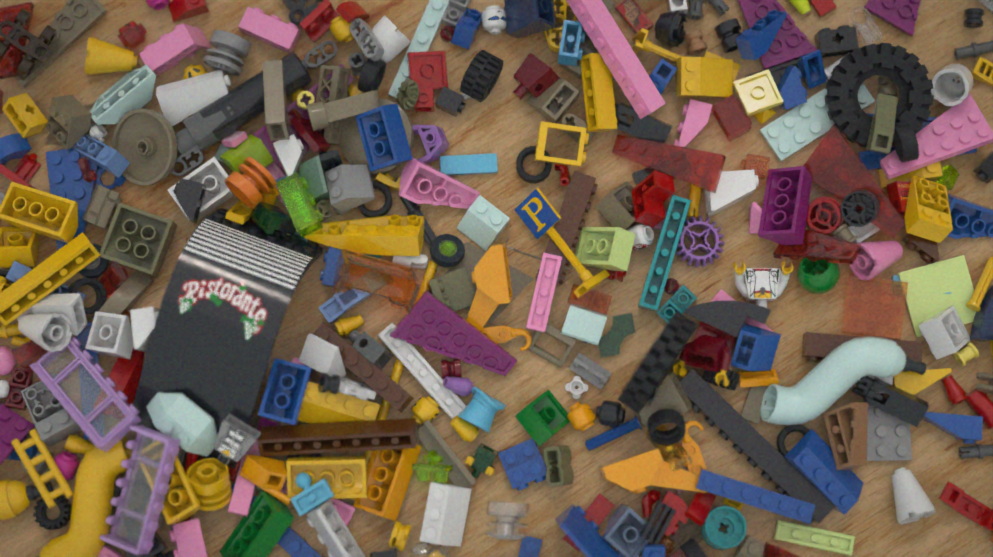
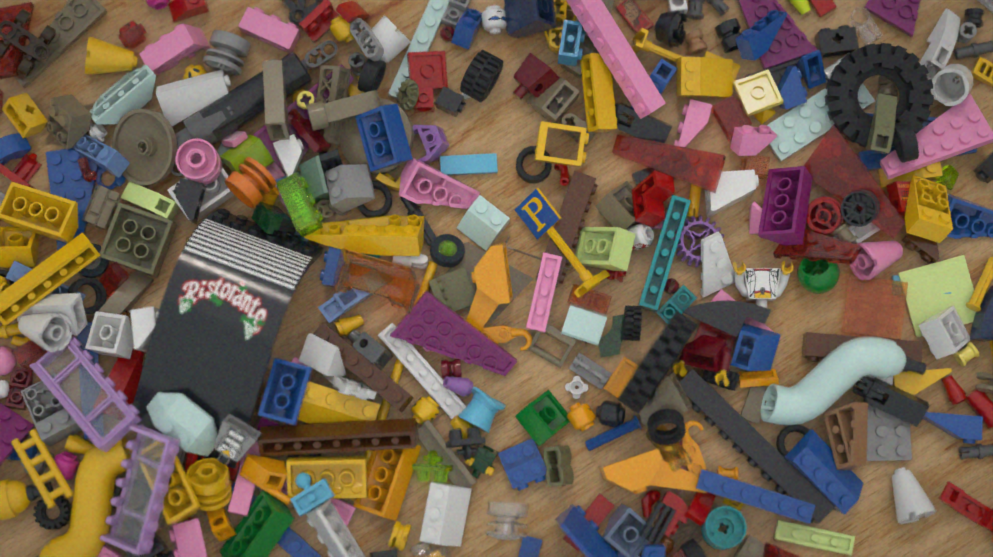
yellow tile [225,200,256,225] -> none
black wheel [318,373,340,394] -> none
none -> yellowish green slope [120,181,180,221]
none -> bright pink wheel [176,139,222,185]
none -> light orange leg [206,507,236,542]
none -> black hips [445,427,486,460]
none -> light orange tile [603,356,638,399]
none -> black tyre [623,305,642,341]
none -> white wing [701,232,735,298]
none -> light orange bush [717,465,738,480]
none -> bright pink slope [730,125,777,156]
none -> white slope [919,9,960,80]
none -> light grey bush [957,22,977,44]

